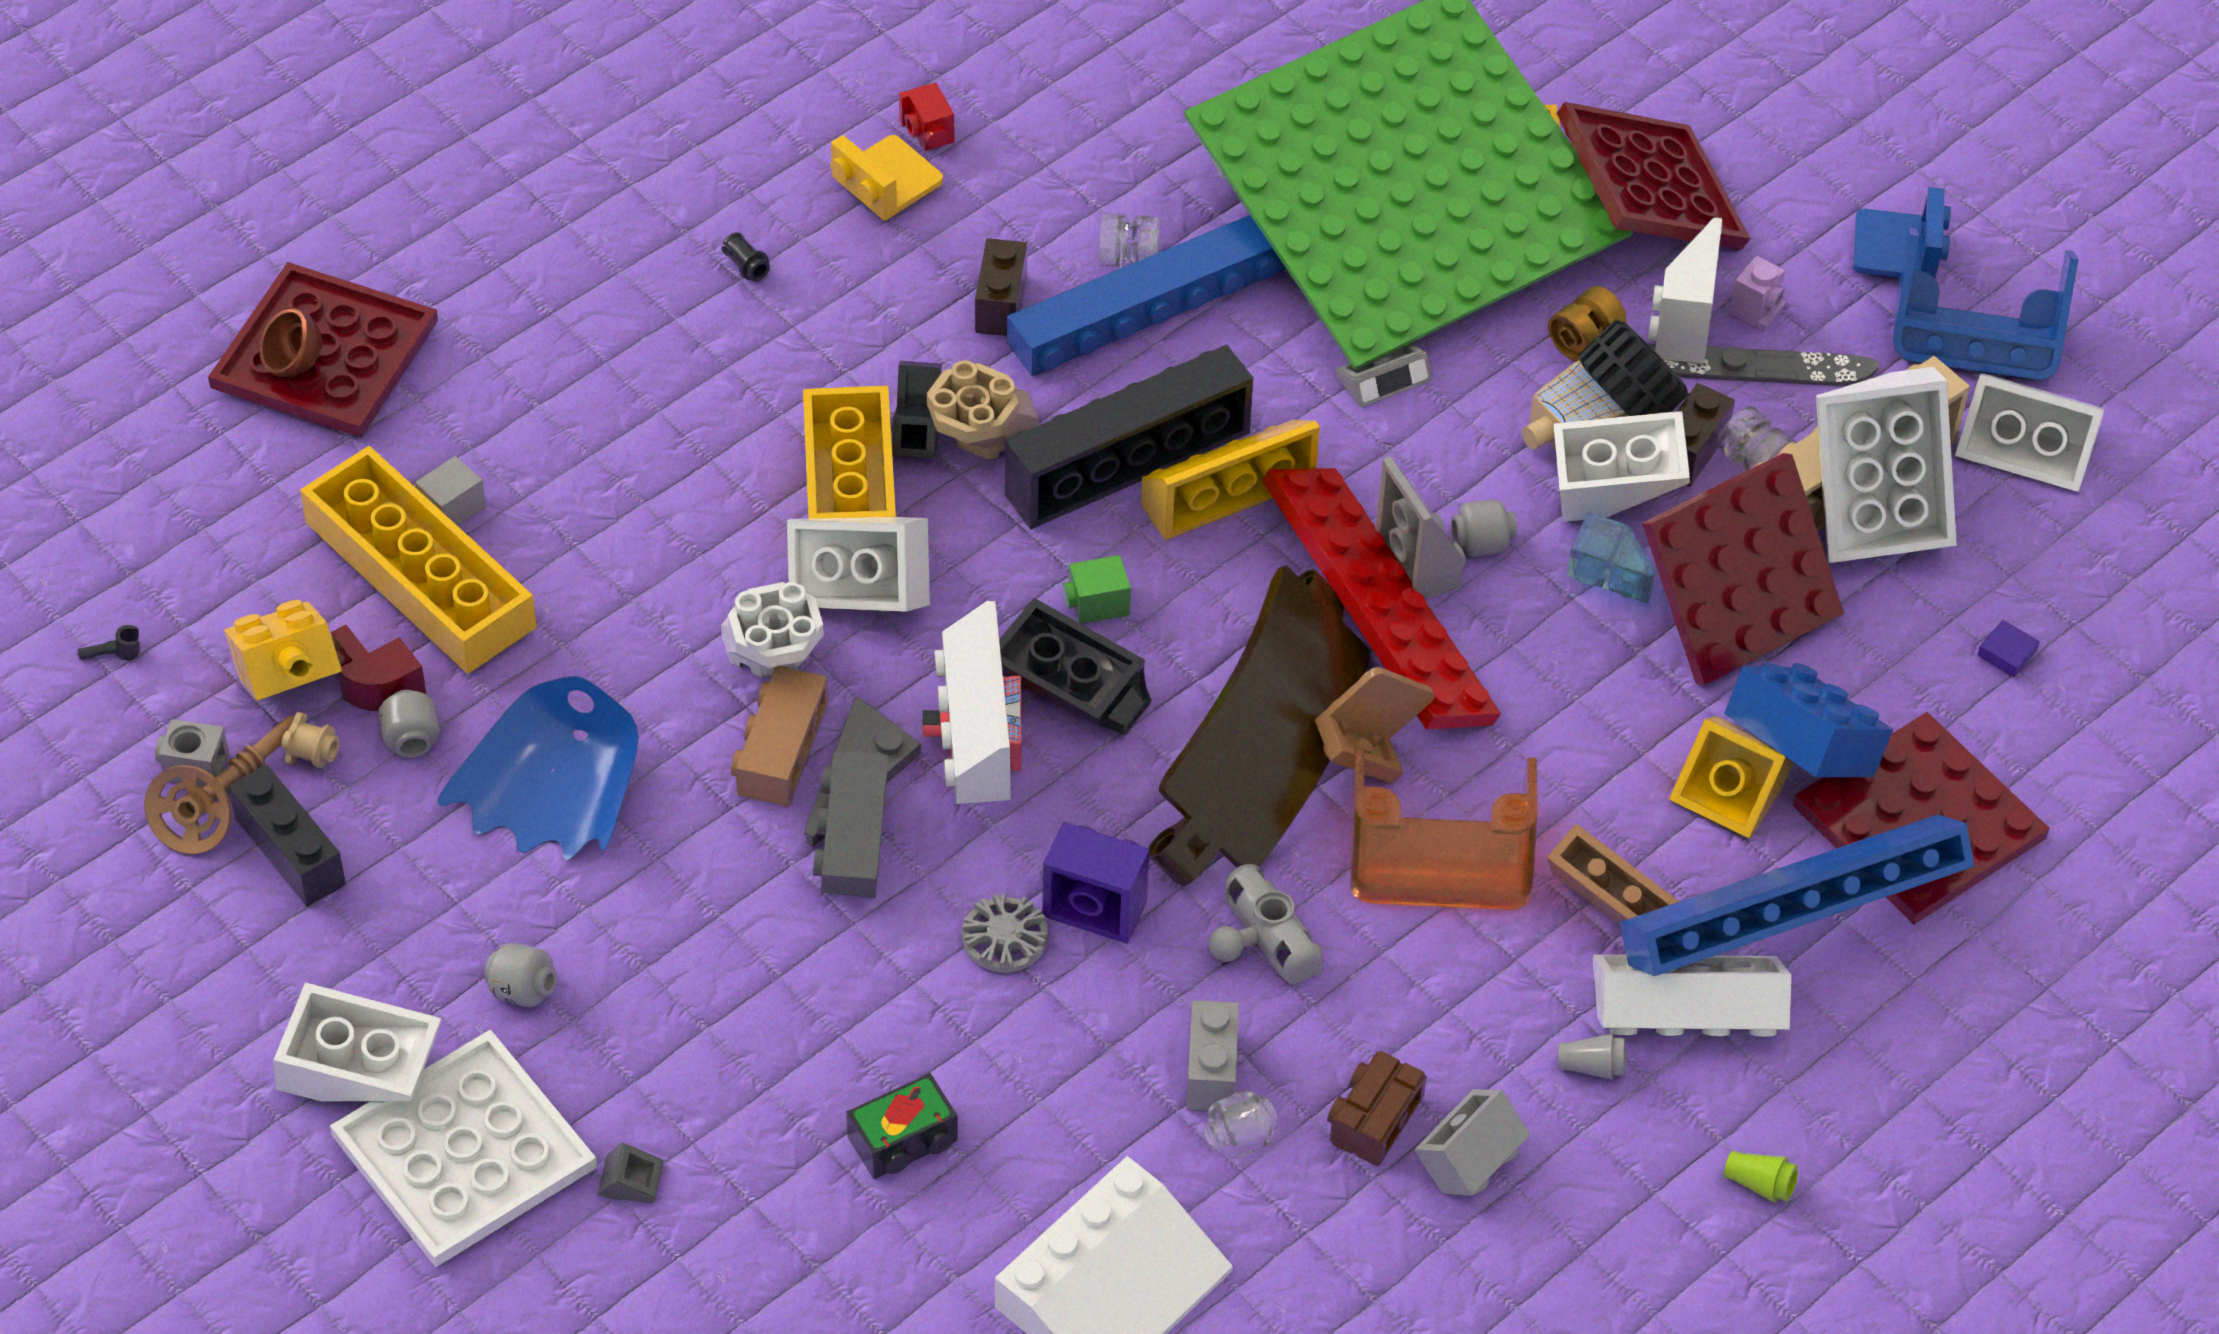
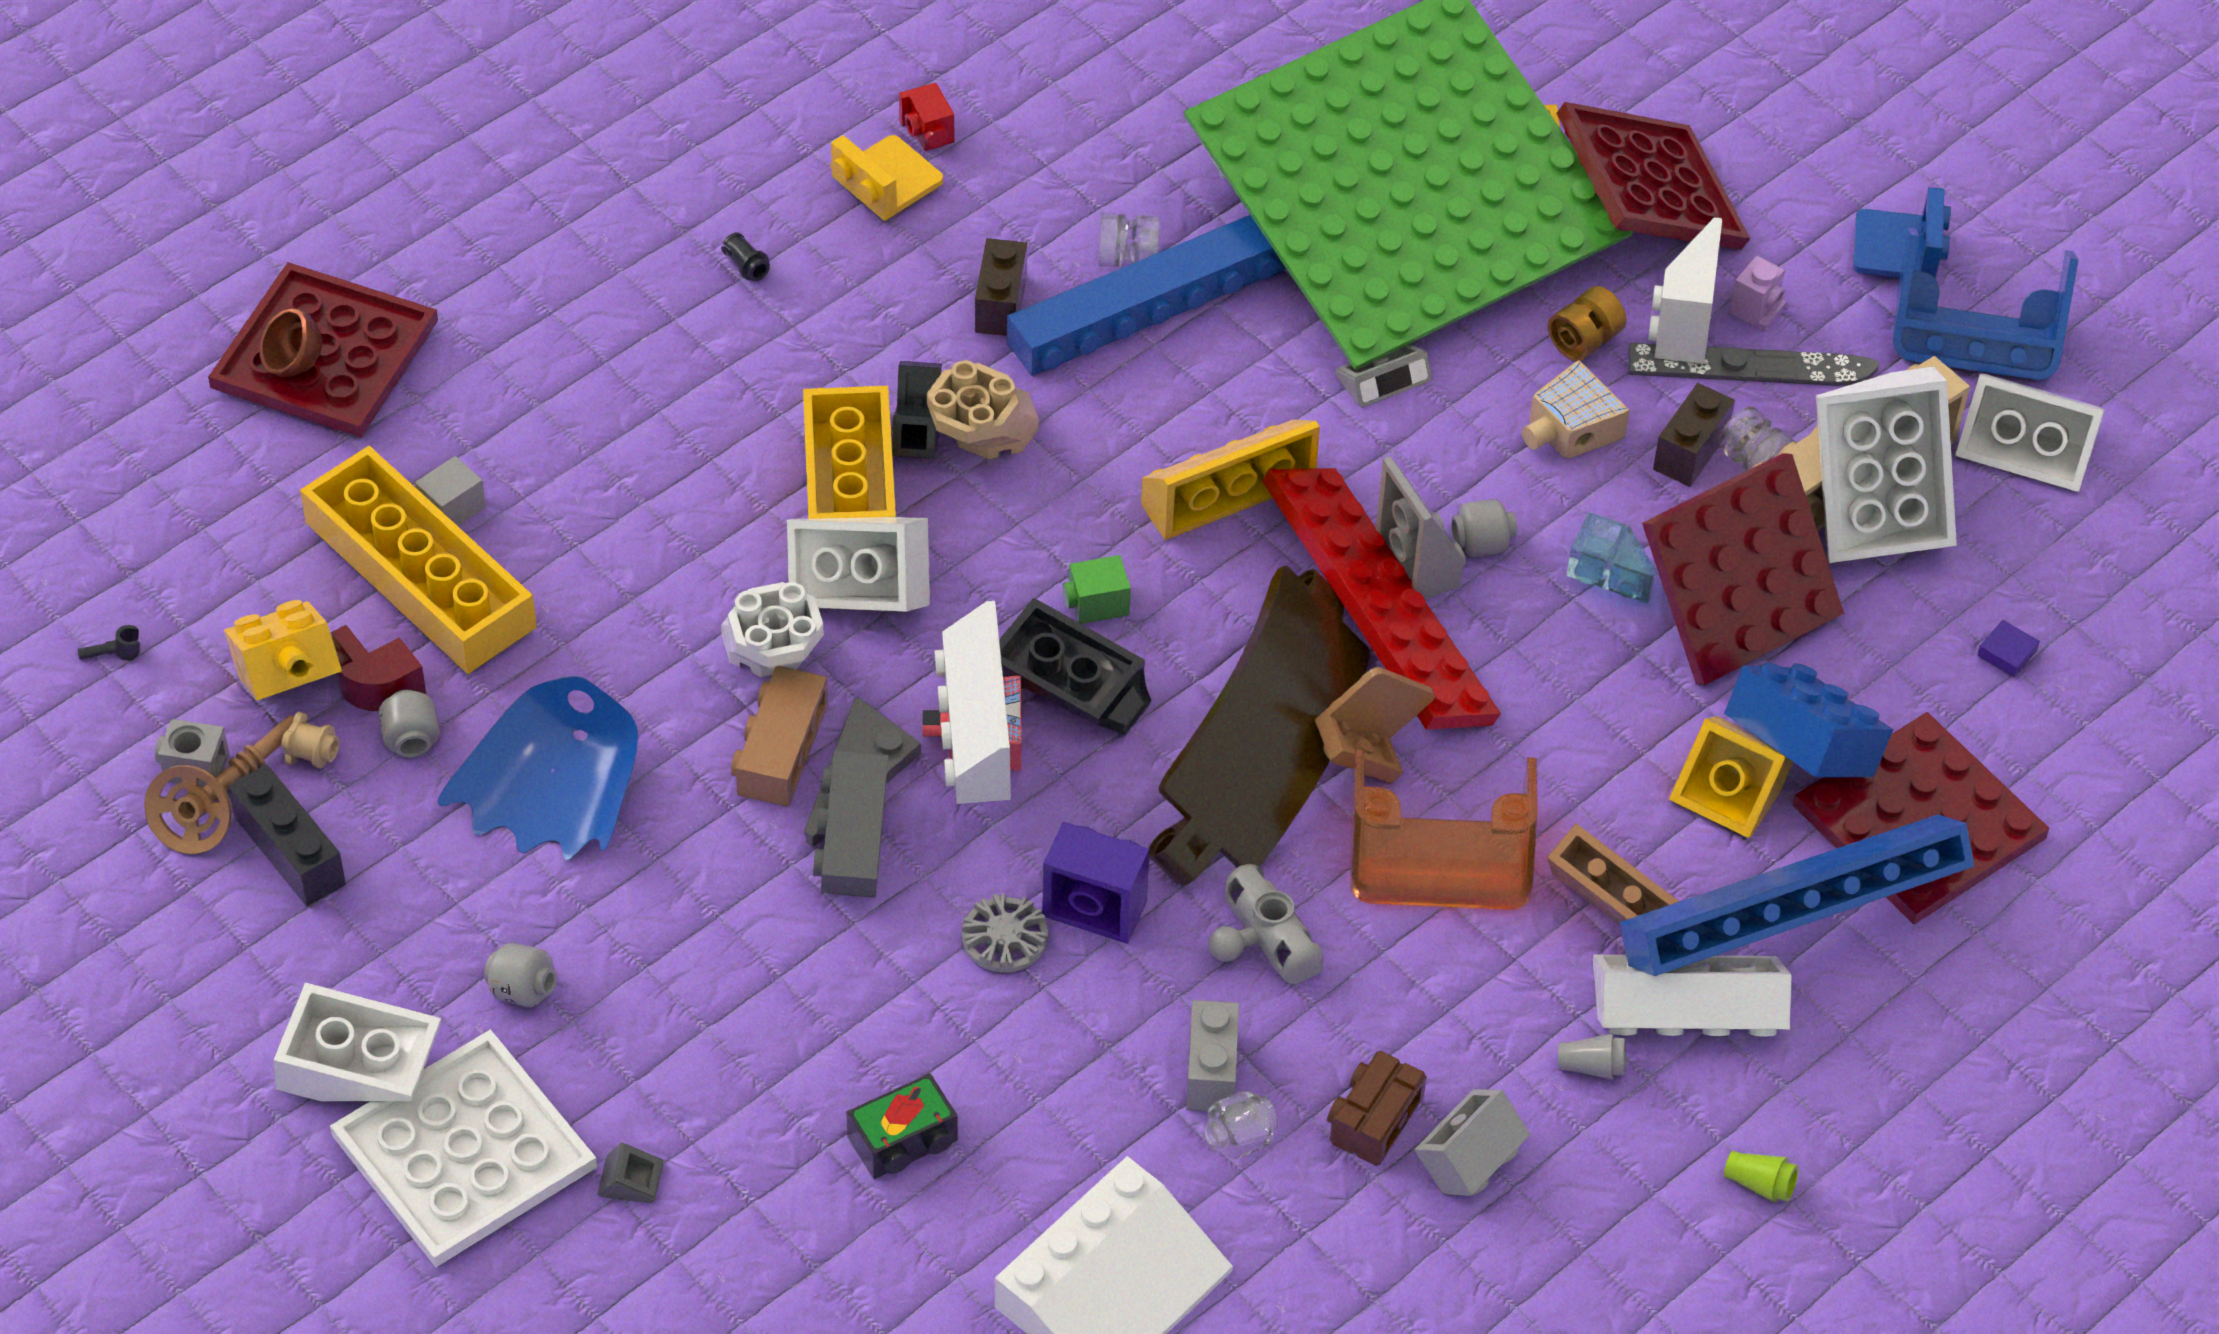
black brick [1005,344,1254,530] -> none
white slope [1554,411,1690,522] -> none
black tyre [1579,319,1689,416] -> none

